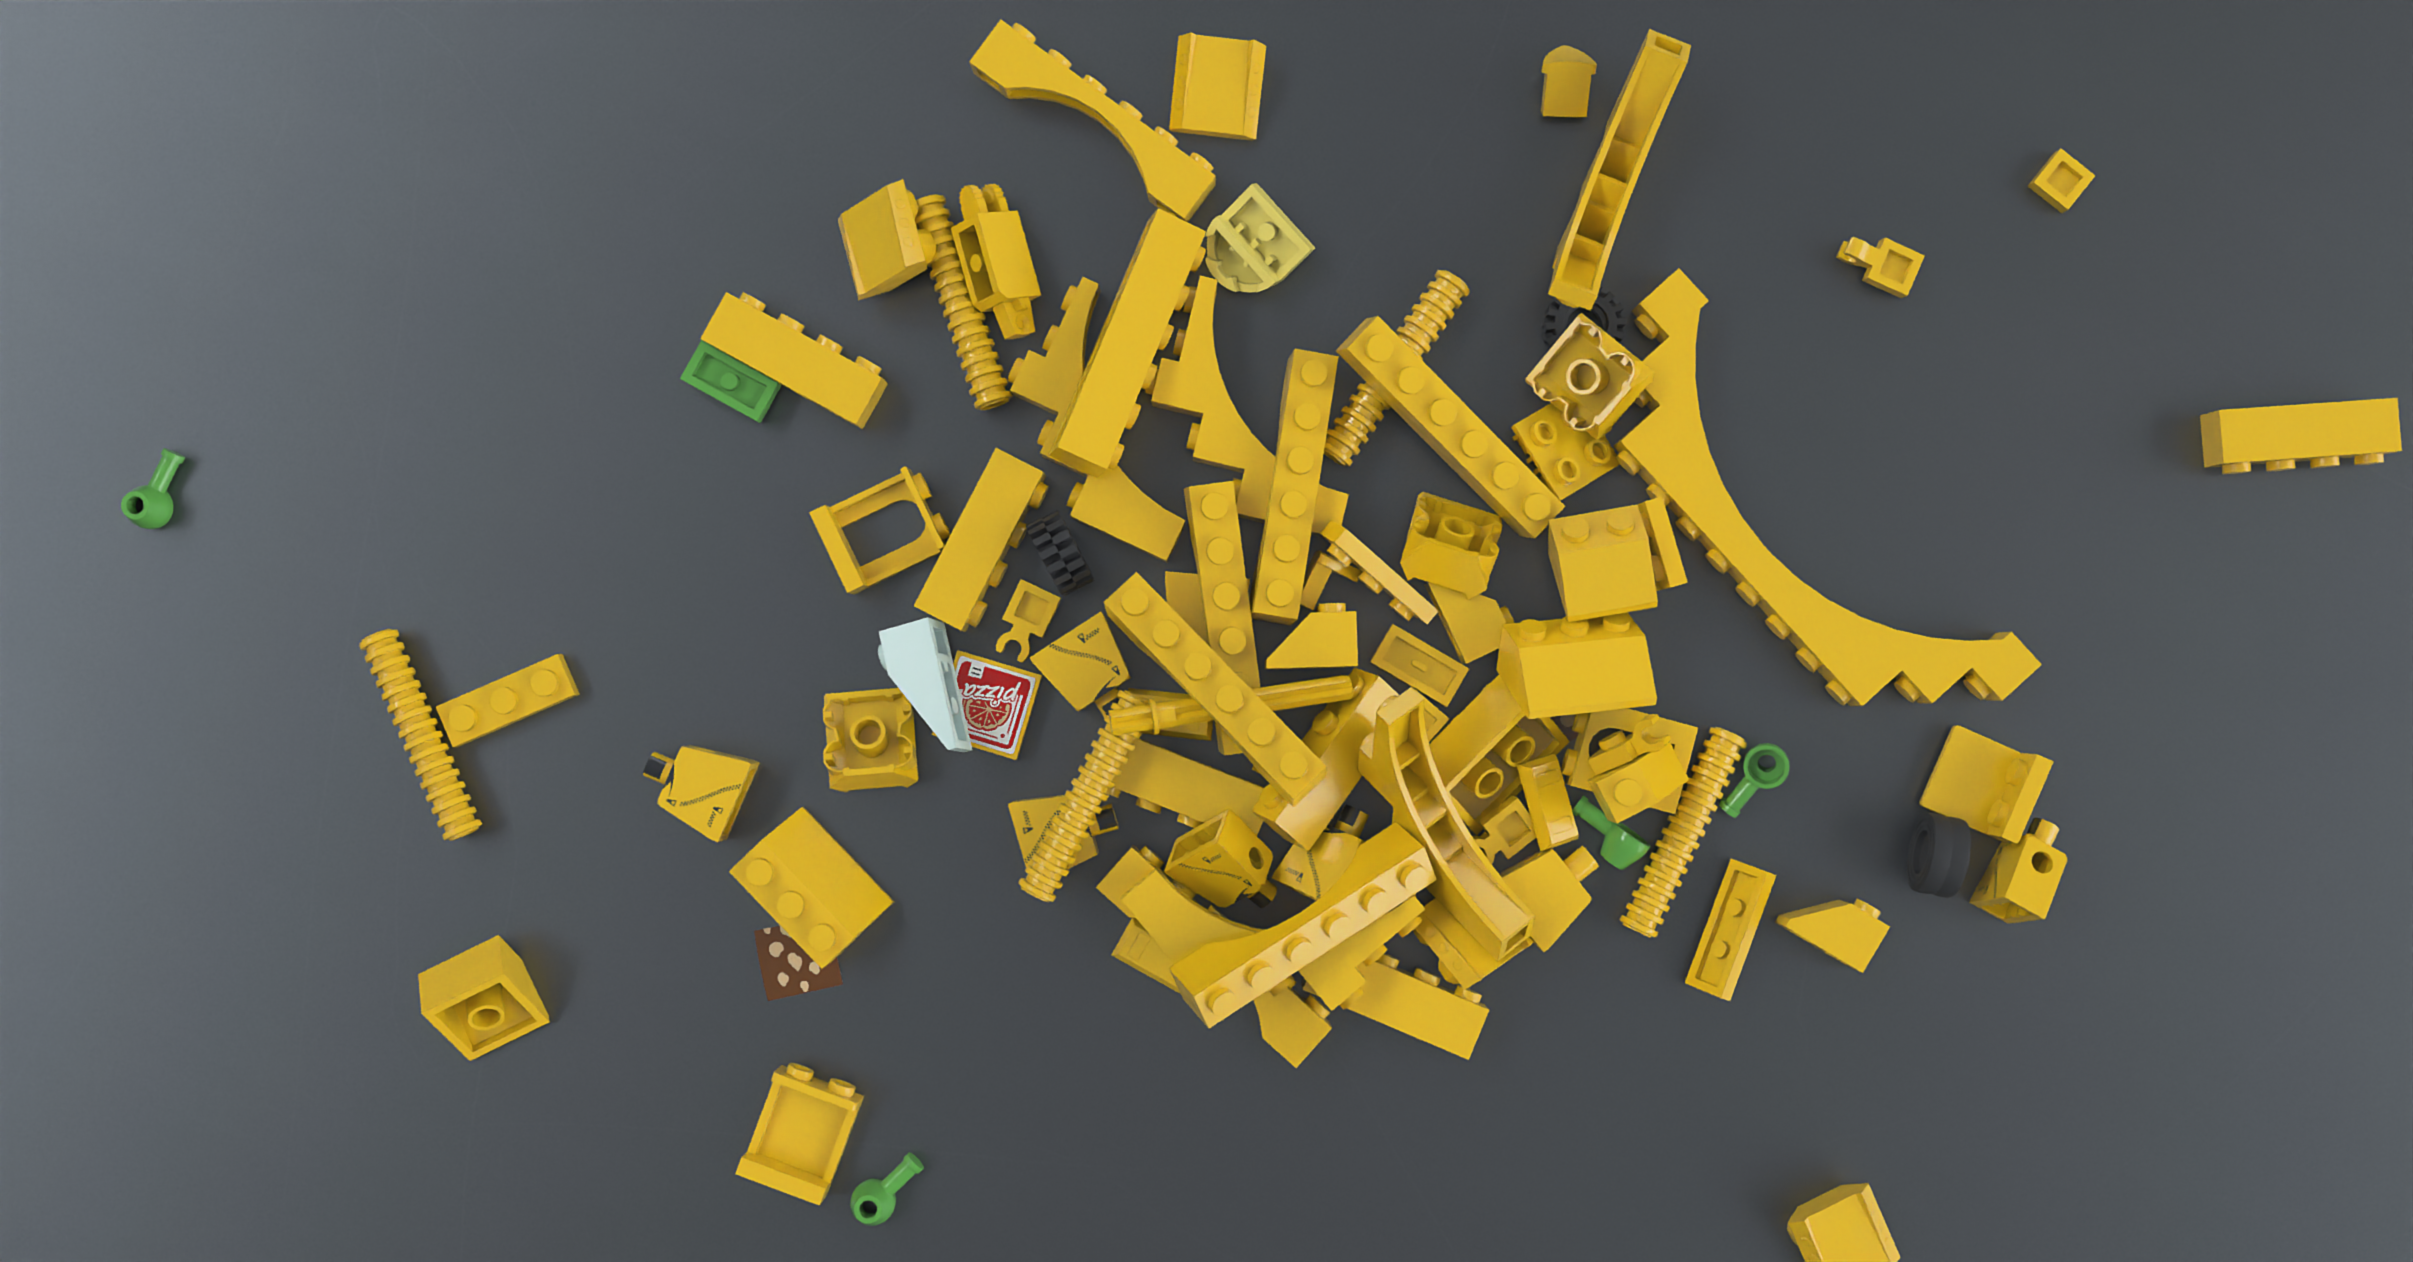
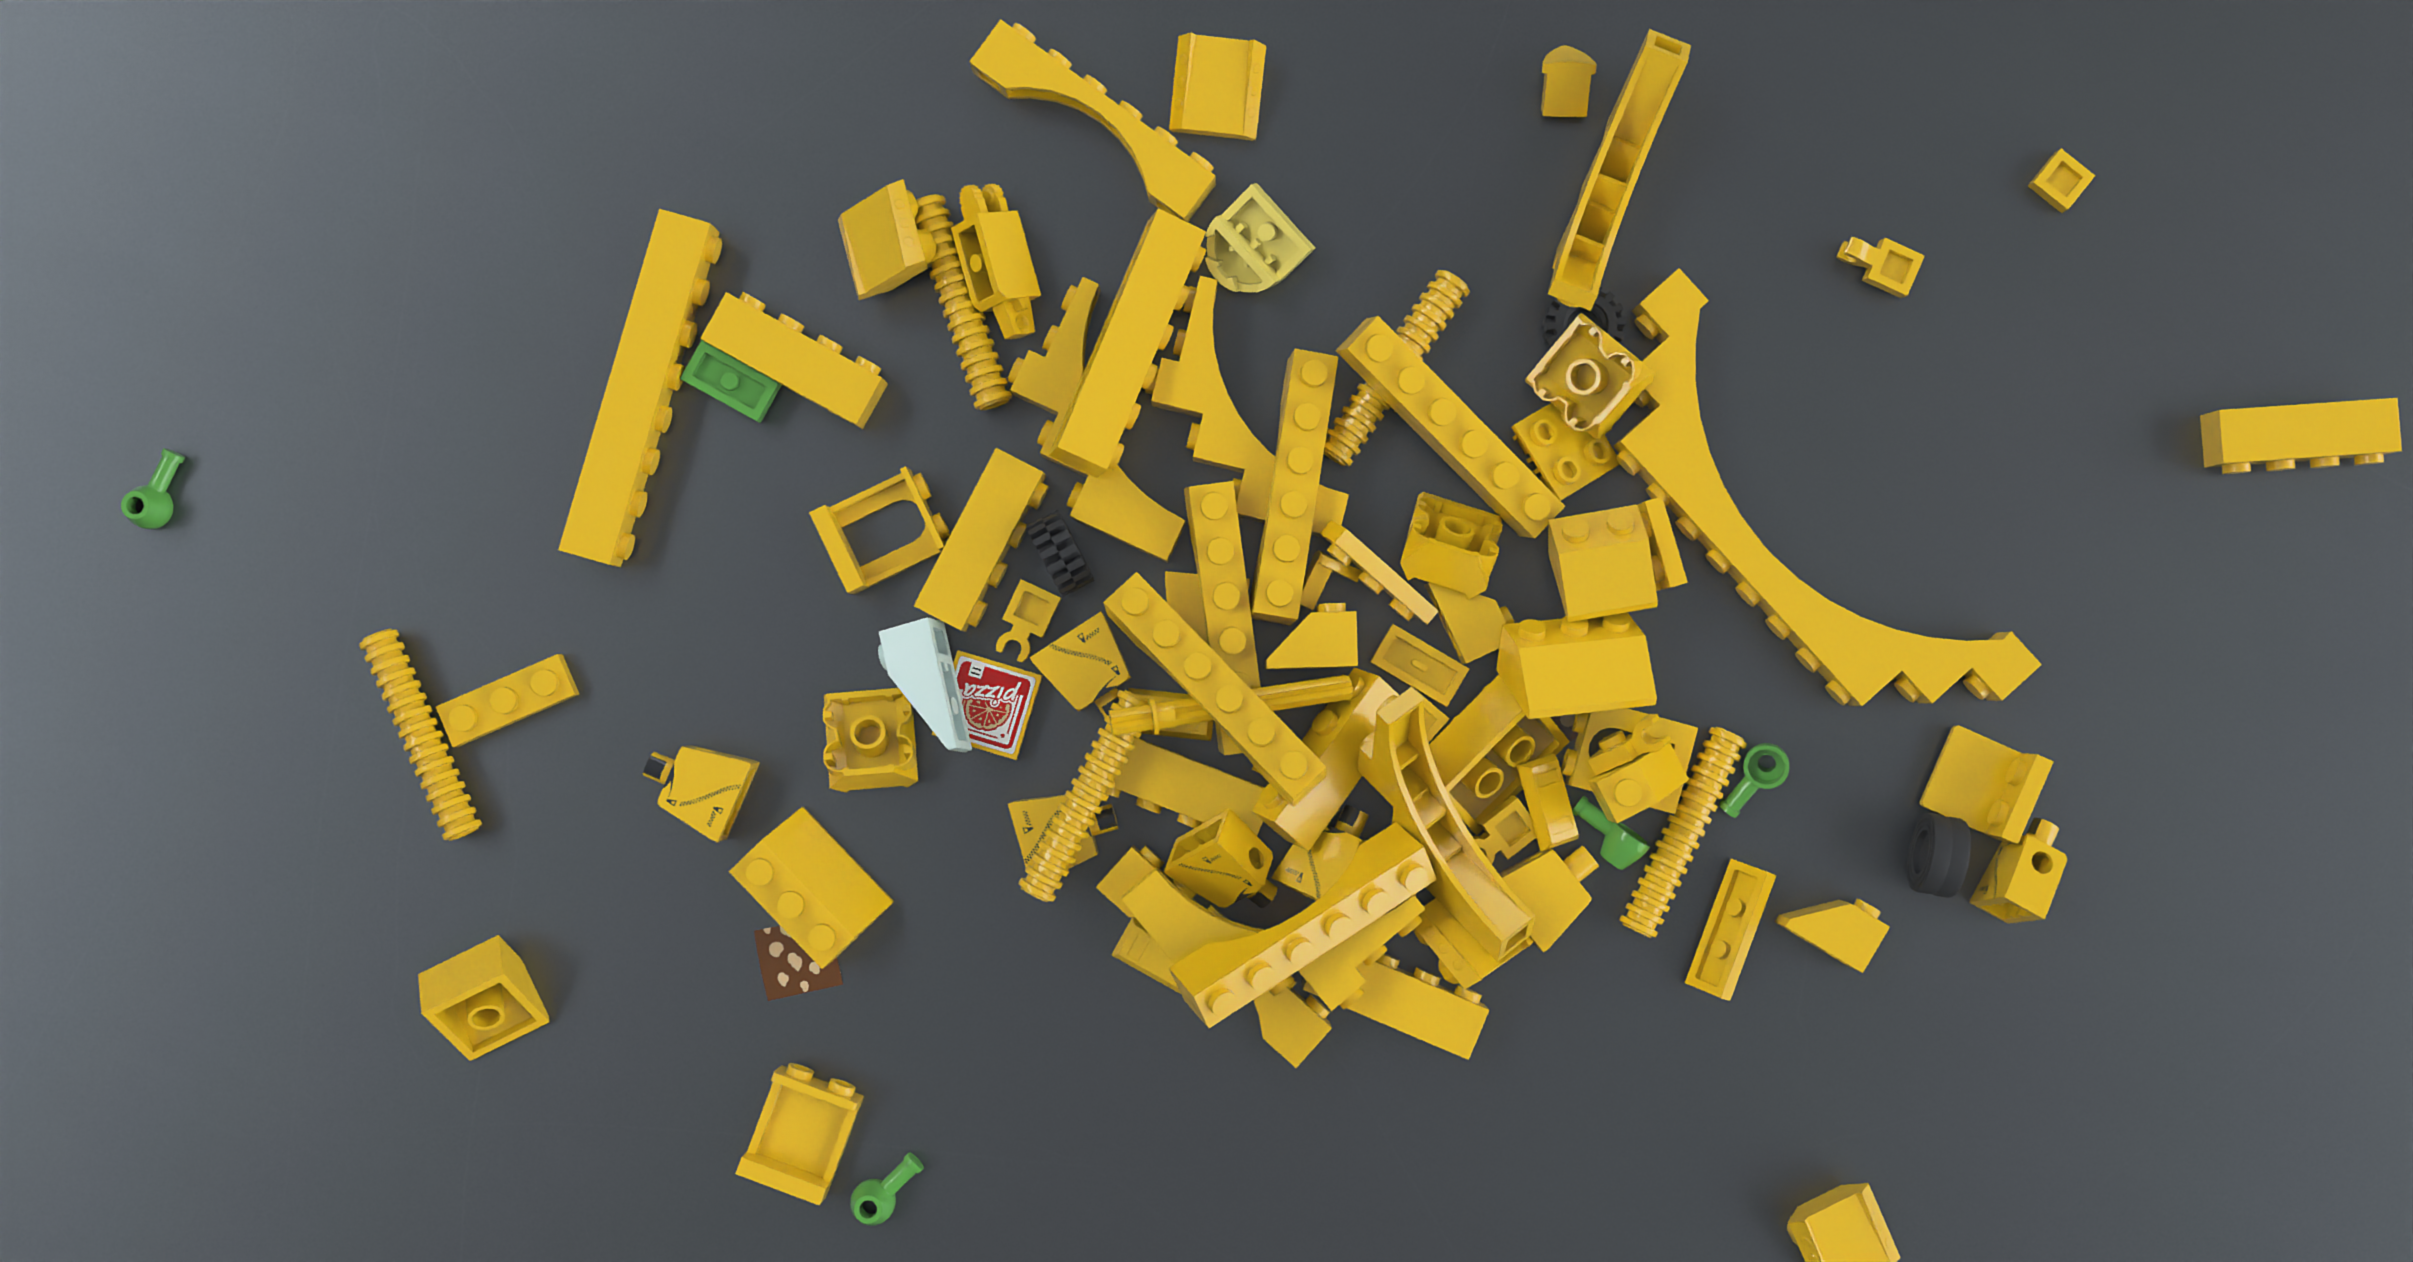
none -> yellow brick [558,208,722,567]

